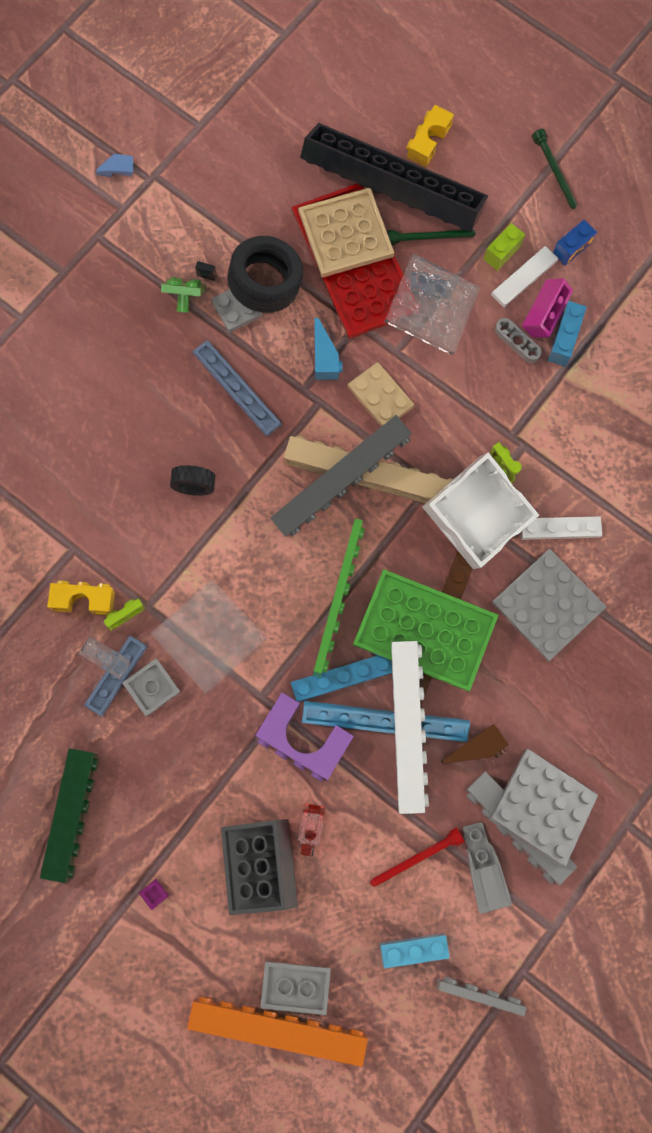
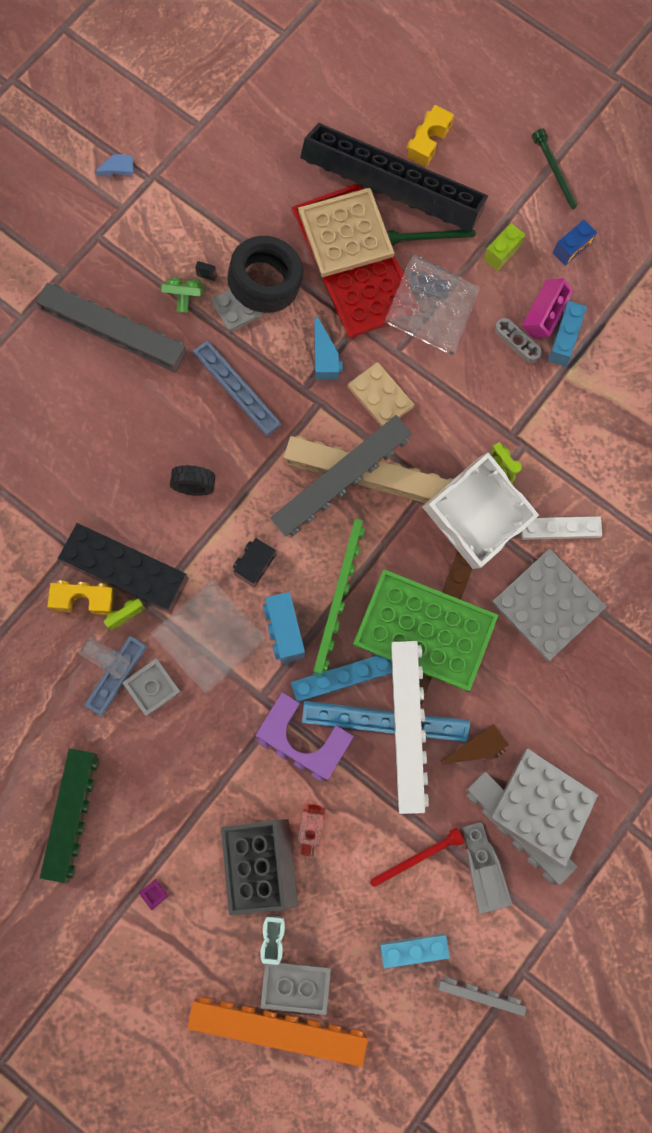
white tile [491,246,558,308] -> none
none -> dark grey brick [36,283,186,373]
none -> black brick [58,523,189,615]
none -> black brick [233,538,276,588]
none -> light aqua brick [260,915,285,965]
none -> dark azure brick [263,592,305,664]

